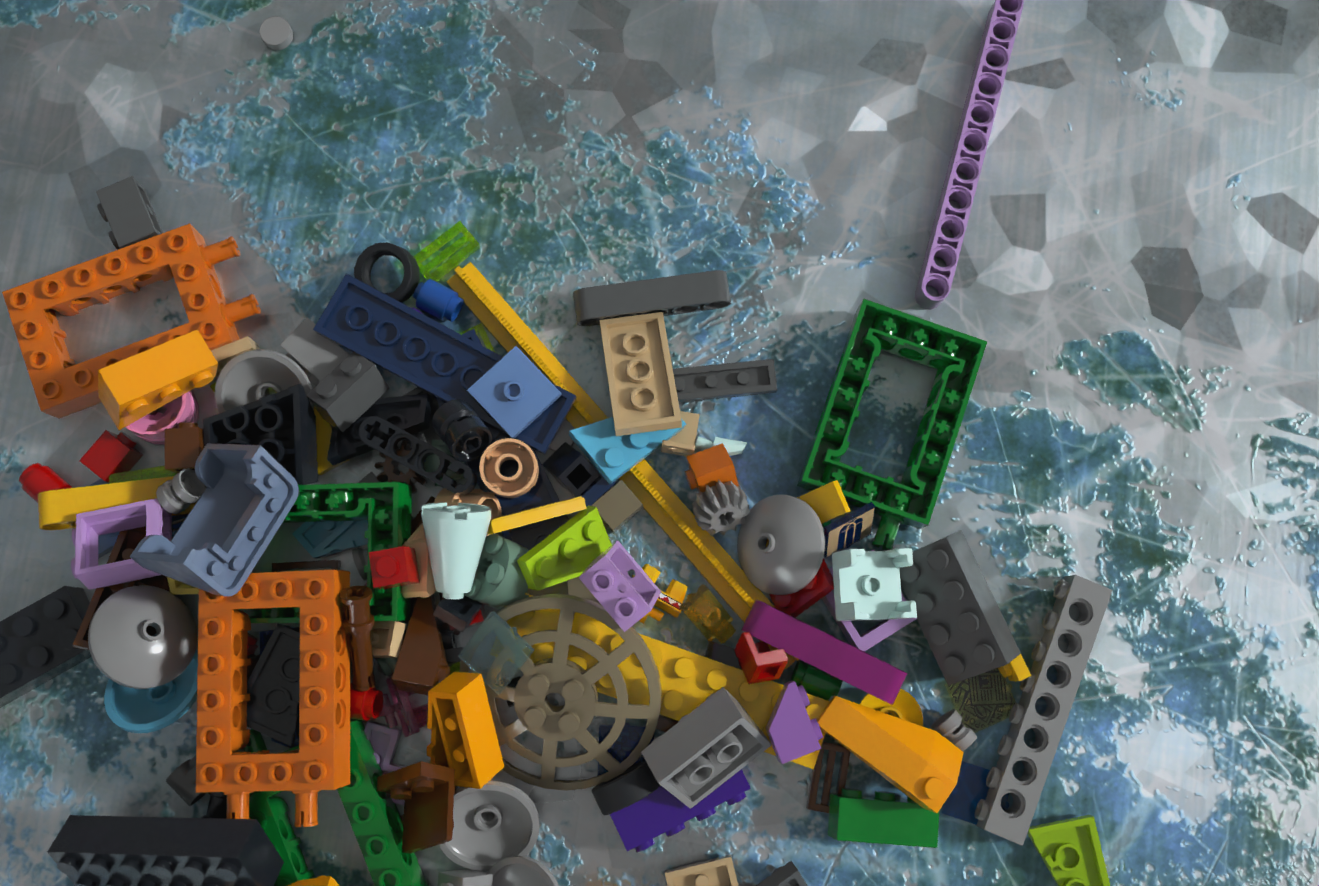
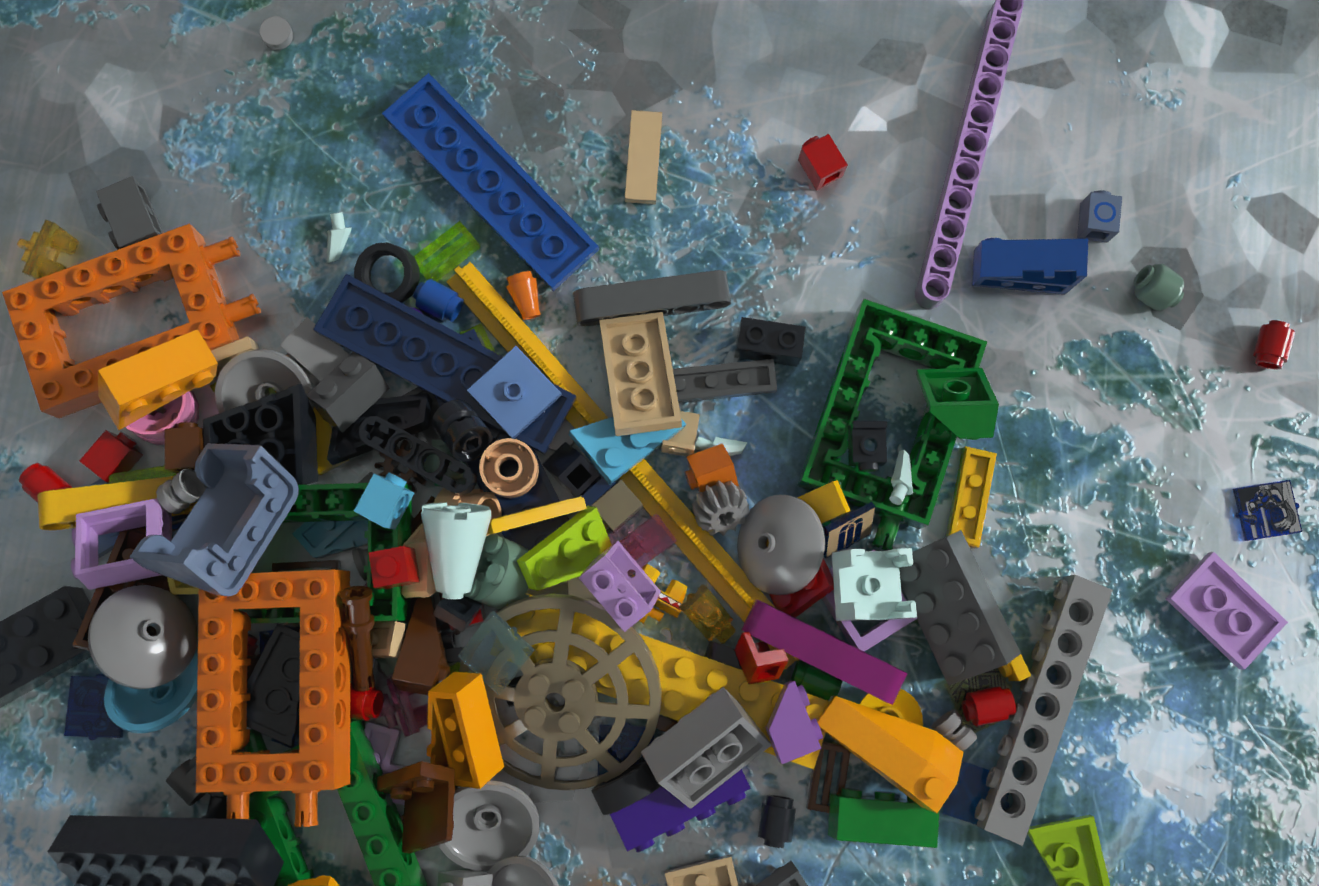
none -> clear yellow hips [17,220,79,280]
none -> clear blue piece [64,674,123,740]
none -> light aqua bar [327,212,351,263]
none -> medium azure brick [354,472,414,530]
none -> blue plate [382,73,599,291]
none -> orange cone [506,271,541,320]
none -> clear pink hips [619,514,677,576]
none -> tan tile [625,110,662,205]
none -> black brick [734,317,806,367]
none -> black brick [758,795,796,848]
none -> red brick [798,134,848,191]
none -> black brick [848,421,887,472]
none -> light aqua bar [889,450,913,505]
none -> green slope [916,368,999,440]
none -> yellow tile [946,446,997,548]
none -> red brick [962,686,1016,726]
none -> blue wedge [972,238,1088,295]
none -> sand blue brick [1077,190,1122,243]
none -> sand green head [1133,264,1184,311]
none -> lavender plate [1165,552,1288,669]
none -> piece [1233,480,1302,541]
none -> red brick [1253,320,1295,370]

